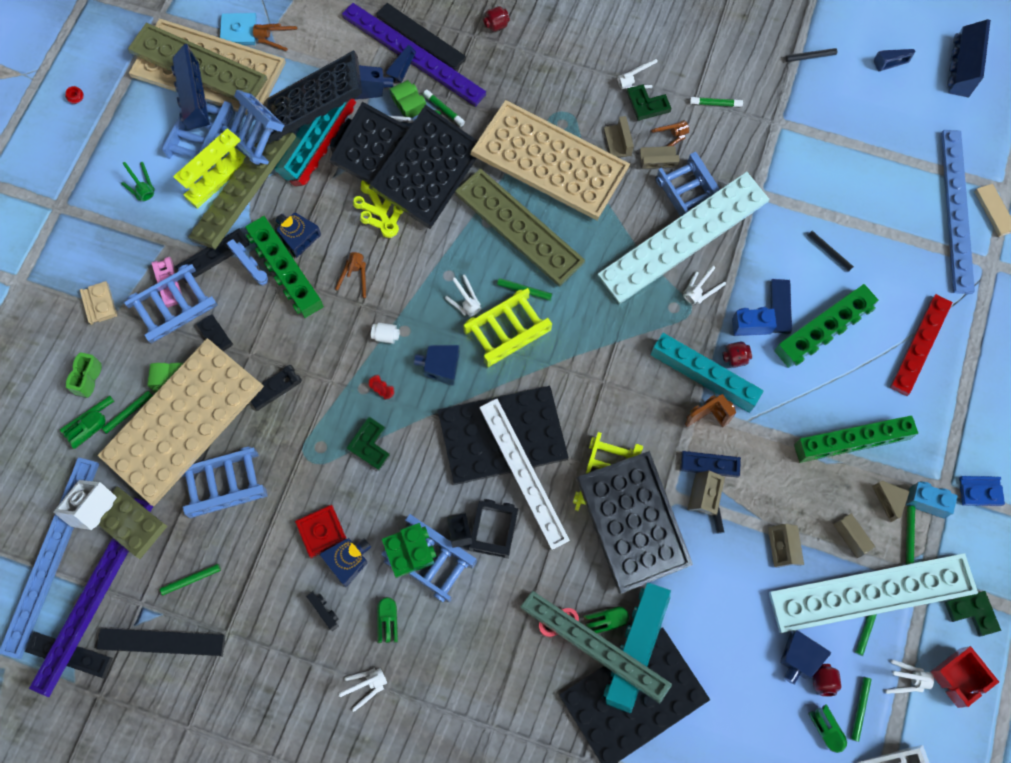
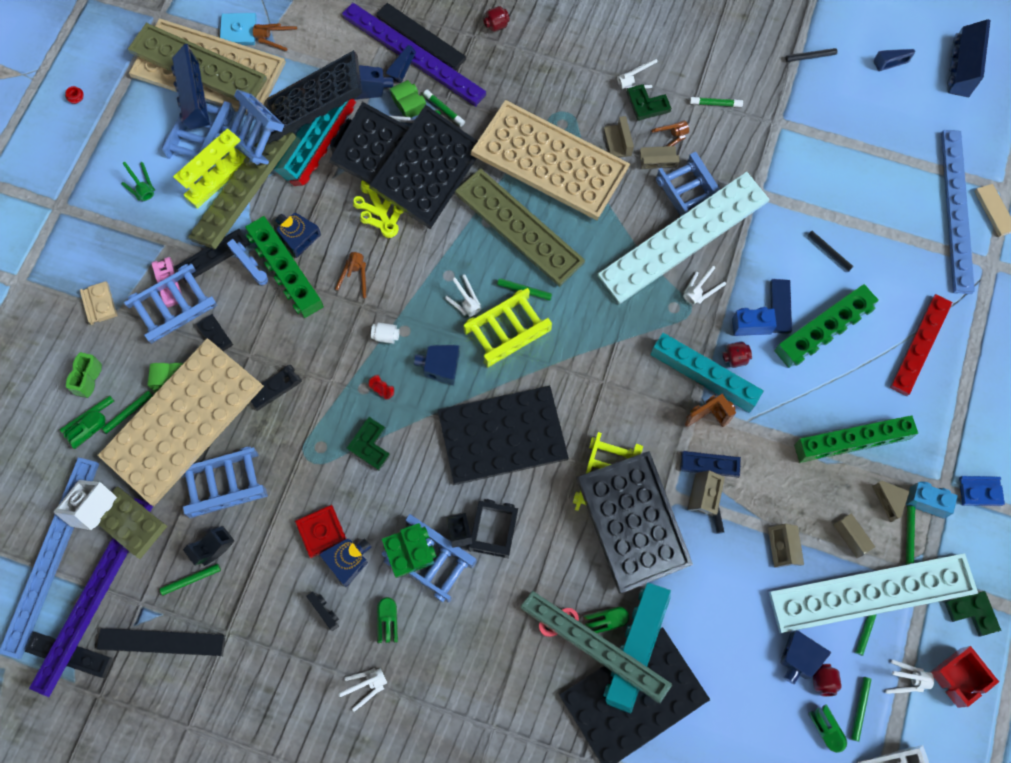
white plate [480,399,570,550] -> none
none -> black brick [183,526,235,566]

